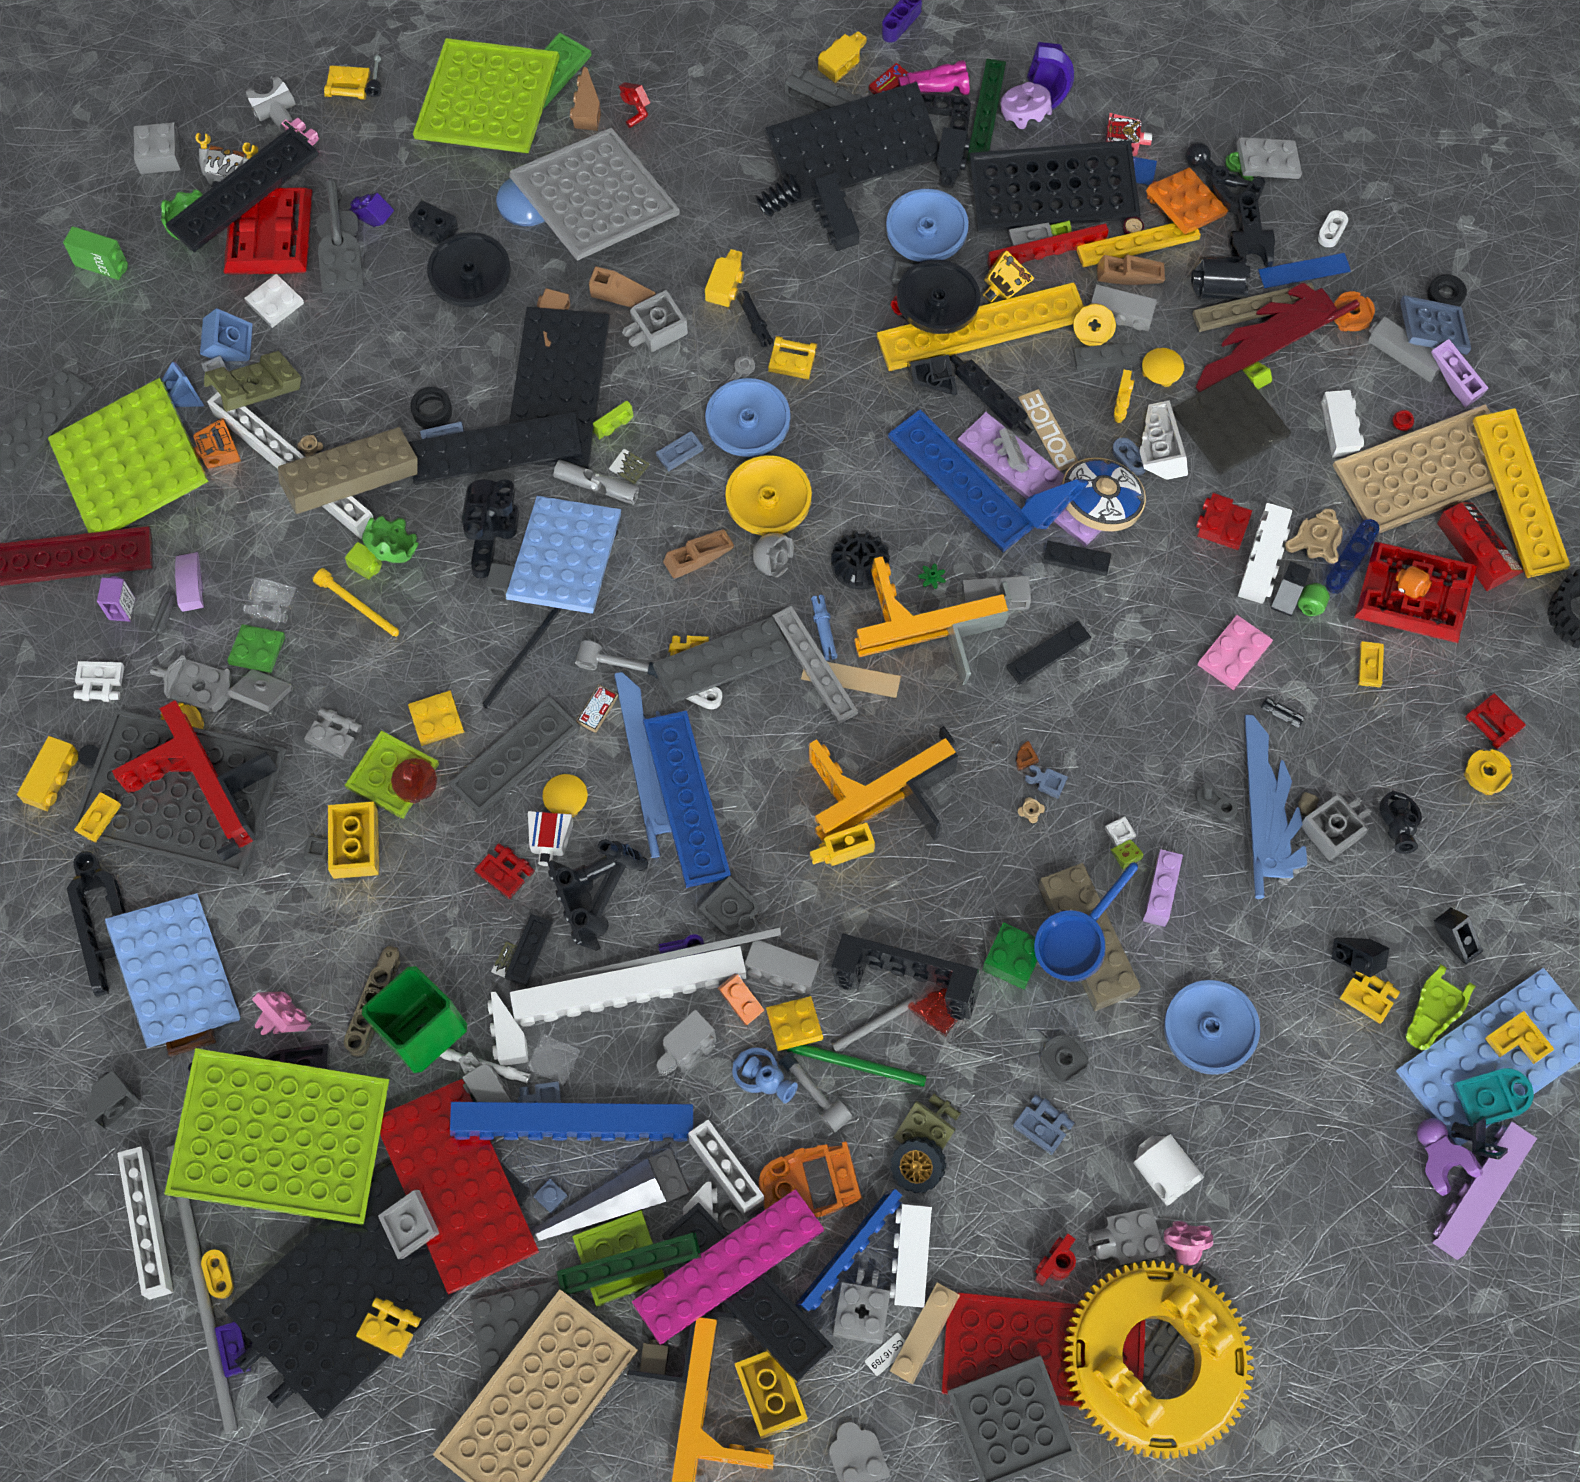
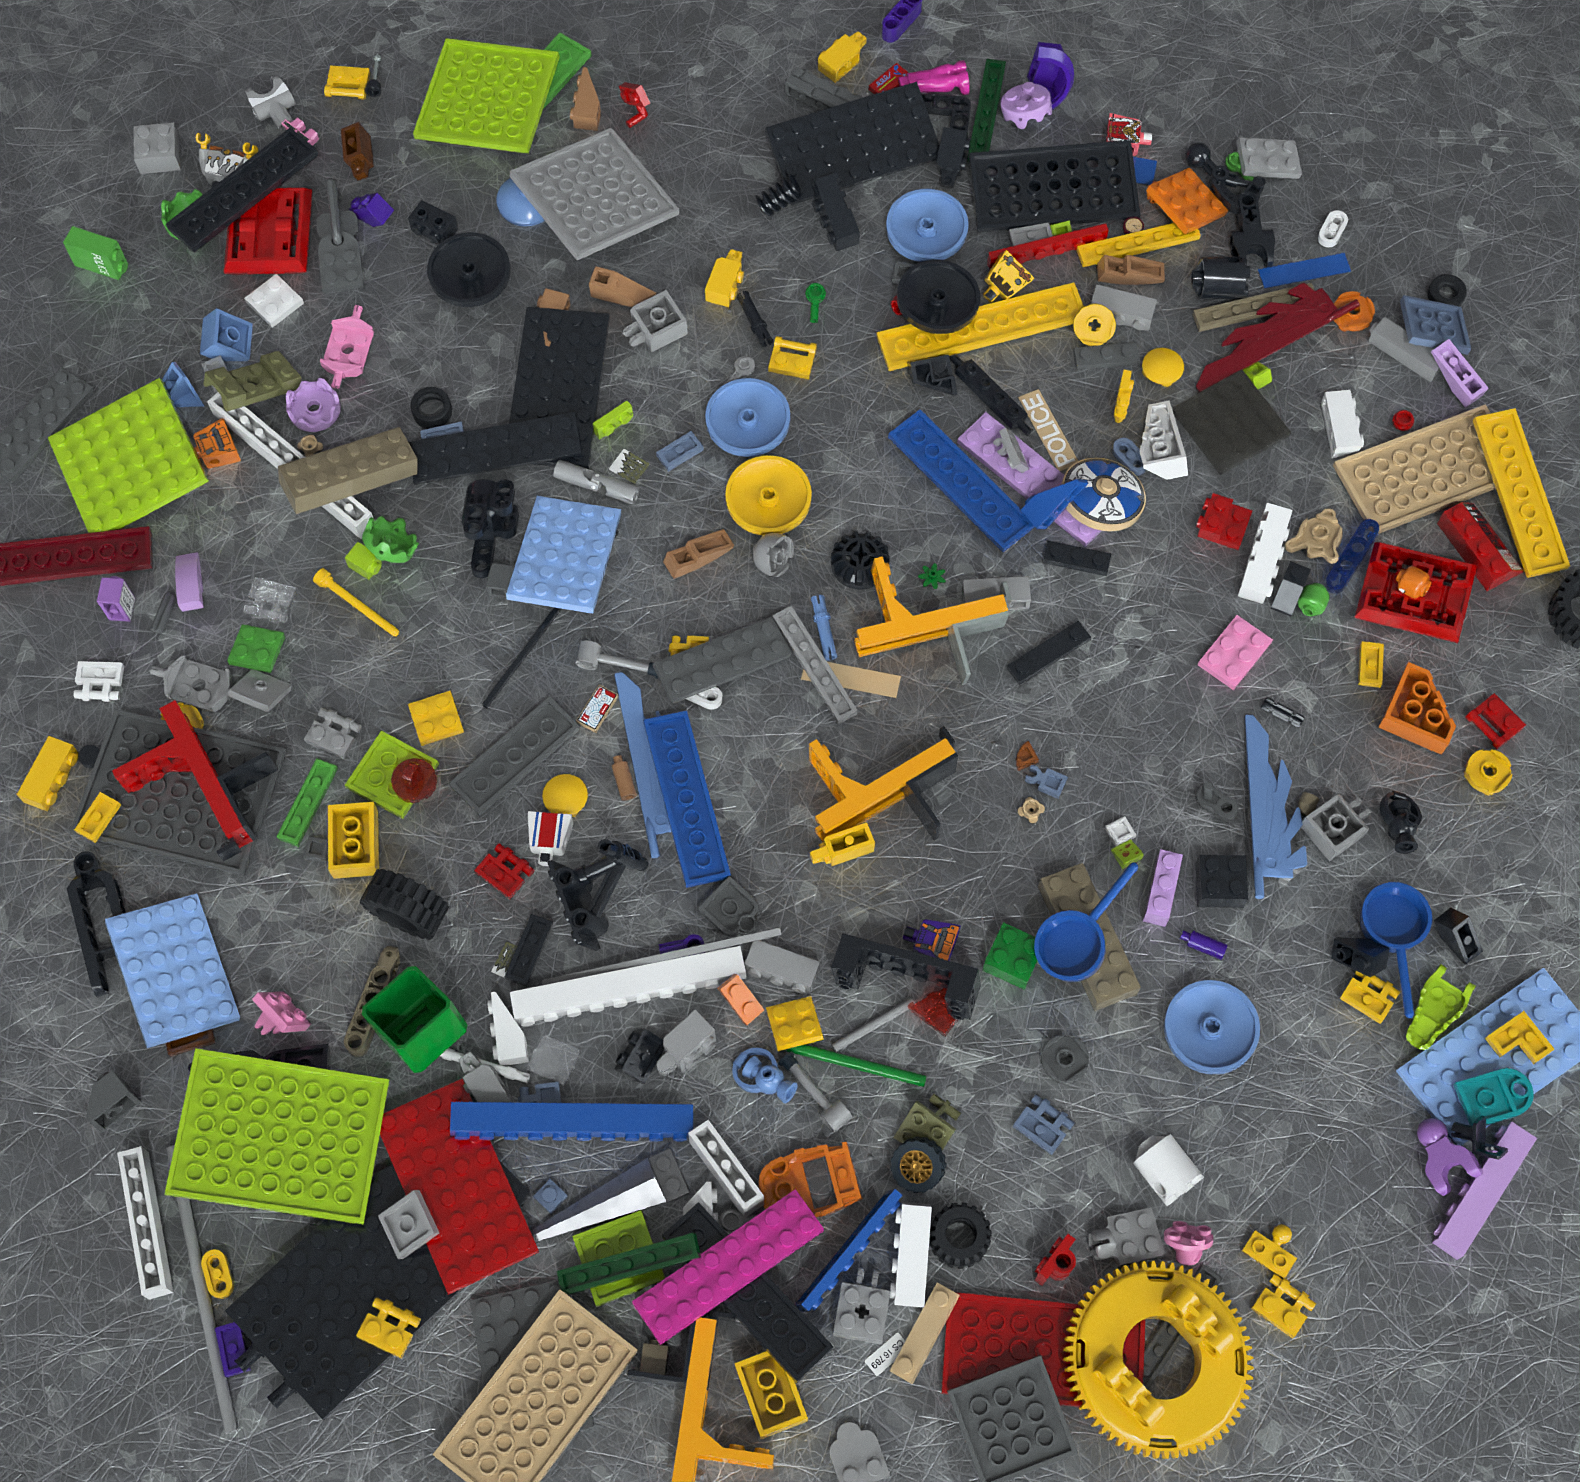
none -> bright green tile [276,758,338,847]
none -> lavender plate [286,378,341,432]
none -> bright pink plate [320,305,374,389]
none -> reddish brown hinge [341,122,374,181]
none -> black tyre [360,869,449,940]
none -> medium nougat cylinder [612,755,637,801]
none -> black bracket [615,1028,664,1084]
none -> green plate [805,283,826,323]
none -> torso [903,919,961,961]
none -> black tyre [929,1202,992,1269]
none -> dark purple cylinder [1180,930,1228,960]
none -> black brick [1195,855,1248,908]
none -> yellow plate [1242,1224,1297,1279]
none -> yellow plate [1251,1274,1316,1339]
none -> blue piece [1360,882,1432,1018]
none -> orange brick [1378,662,1456,755]

